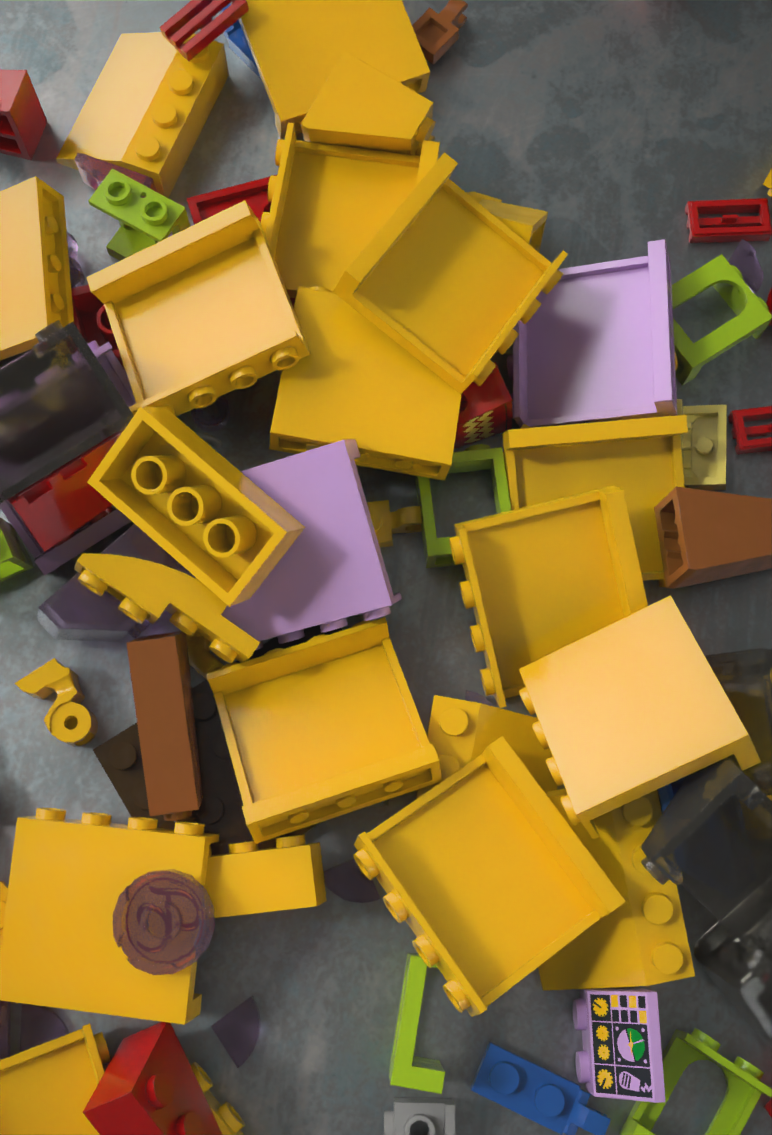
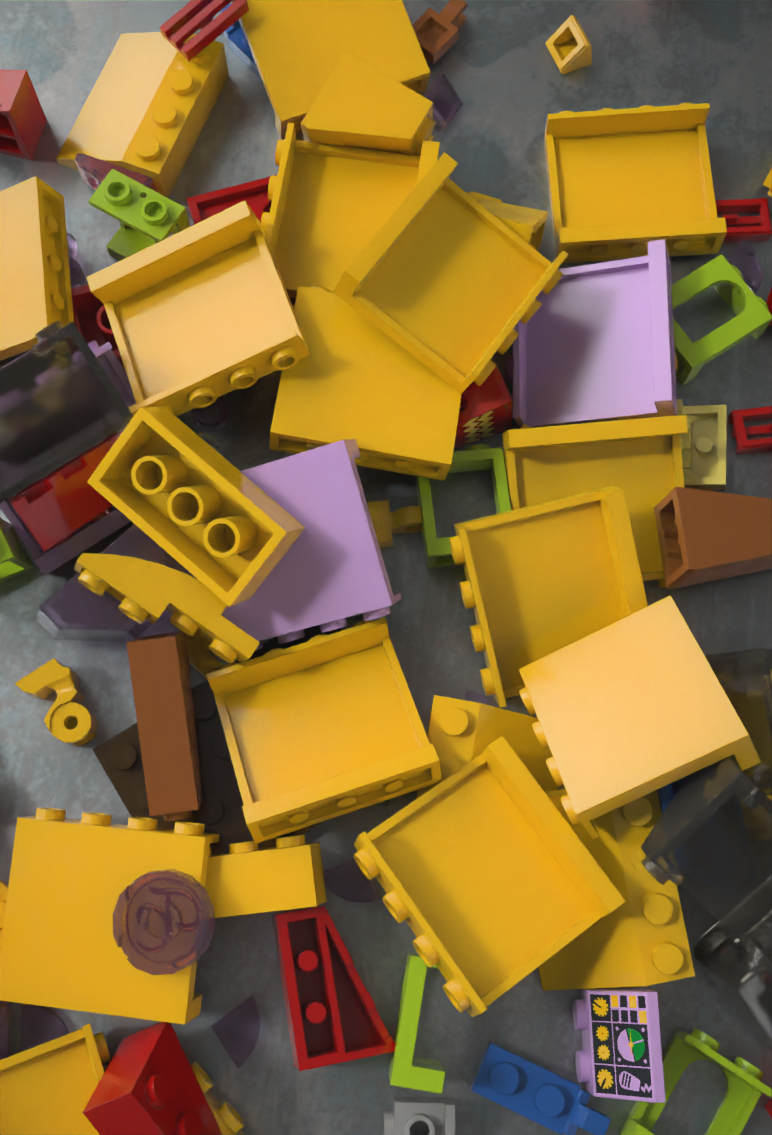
none -> red wedge [272,906,396,1071]
none -> clear purple slope [423,73,463,132]
none -> yellow panel [544,102,727,264]
none -> yellow slope [545,15,592,74]

